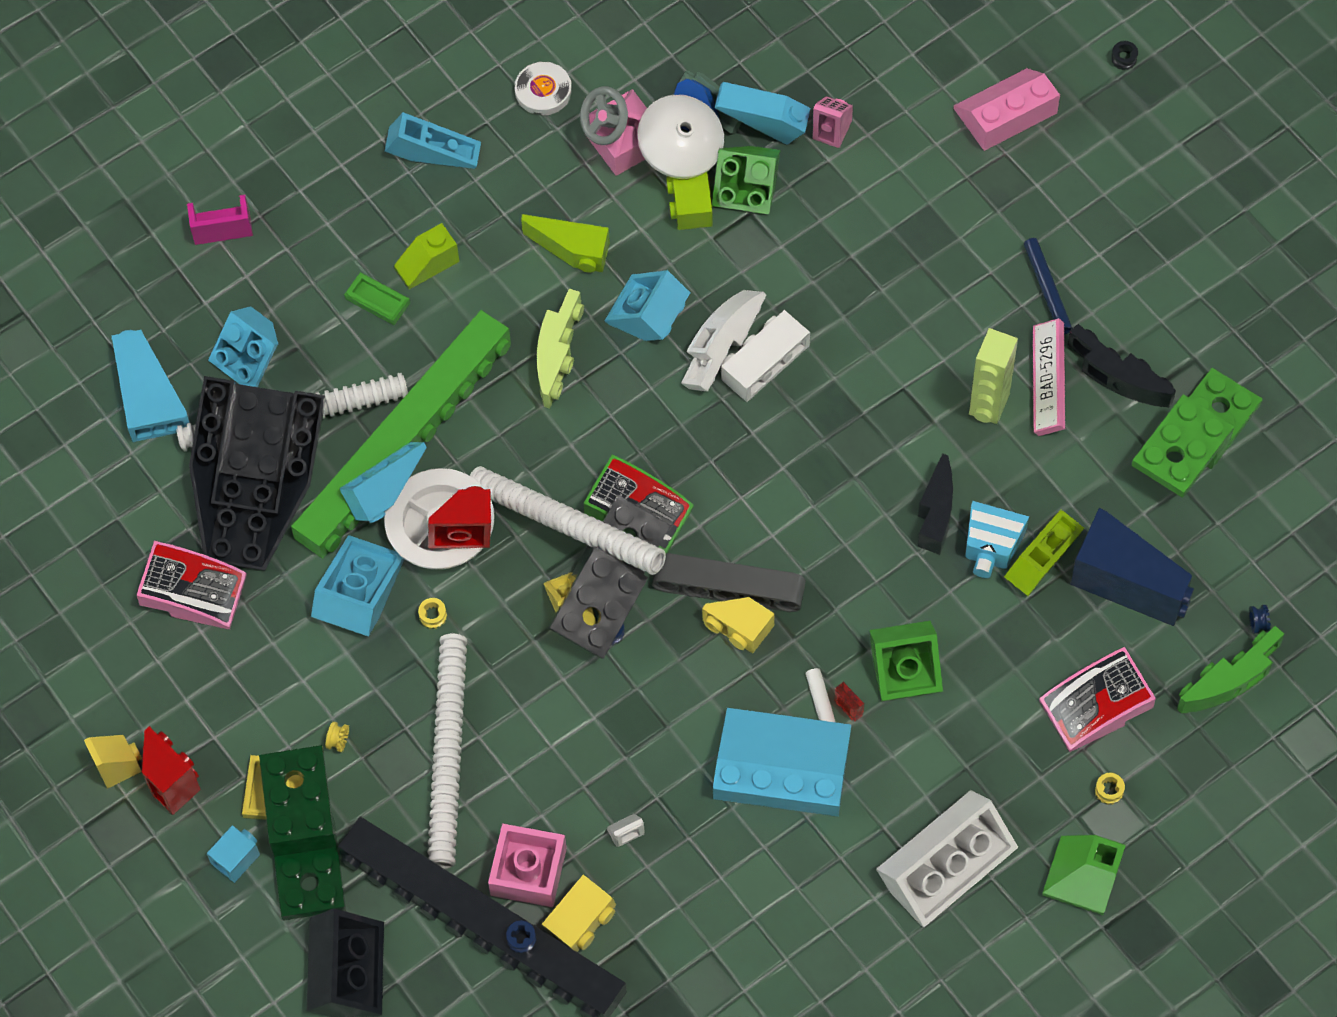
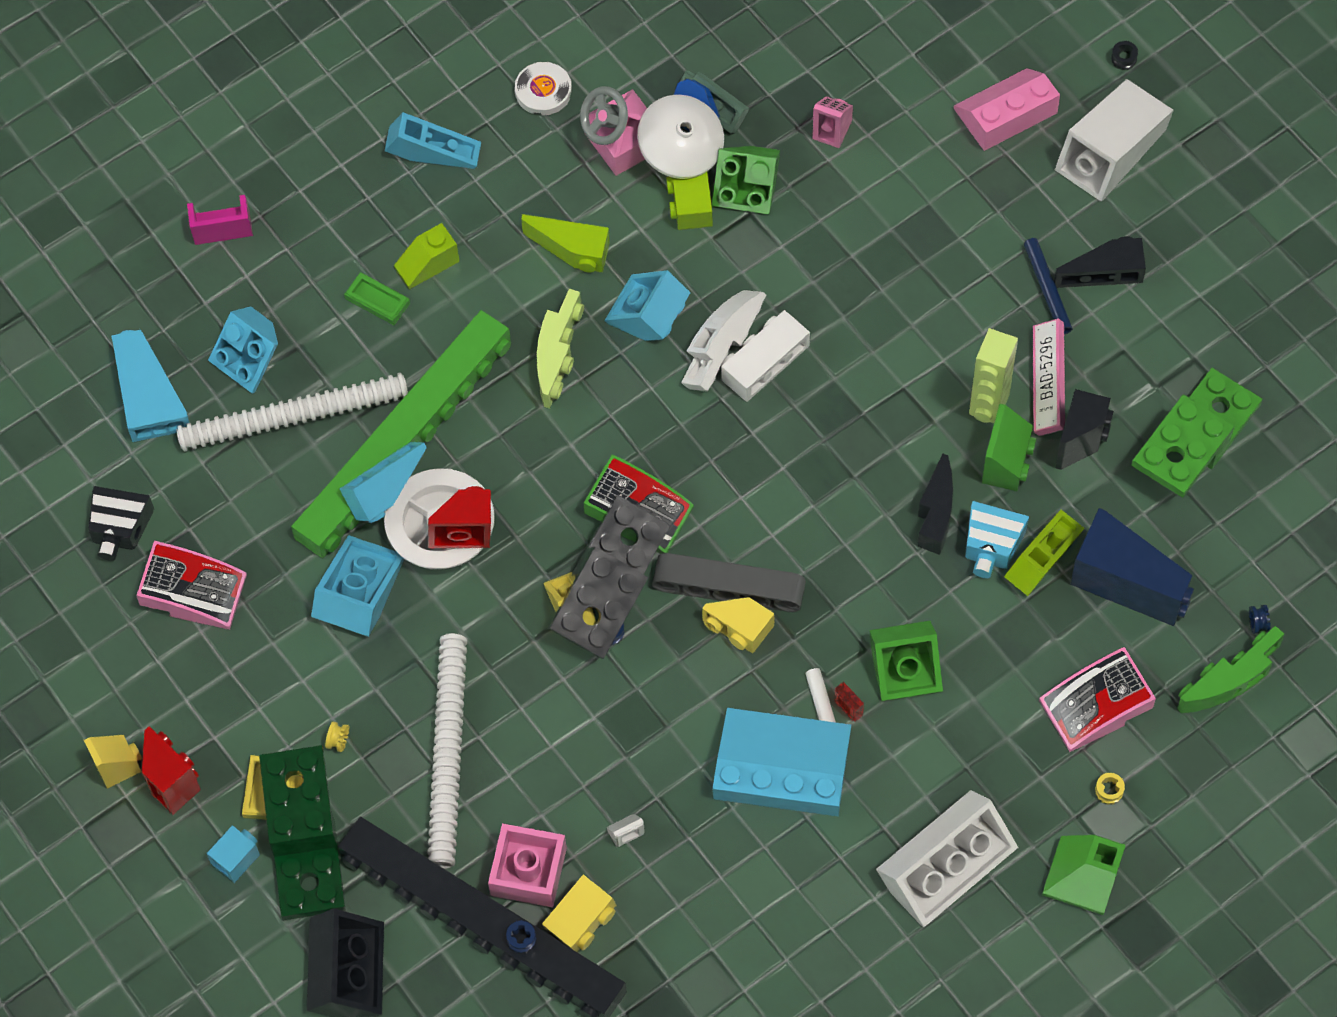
black wedge [189,376,326,571] -> none
light yellow bush [418,598,447,629] -> none
white piece [470,466,666,575] -> none
medium azure slope [715,82,811,145] -> none
black slope [1068,324,1176,408] -> none
none -> black torso [88,486,154,561]
none -> bright green slope [982,404,1037,491]
none -> black slope [1054,236,1146,288]
none -> white slope [1055,79,1174,202]
none -> black slope [1055,389,1114,470]

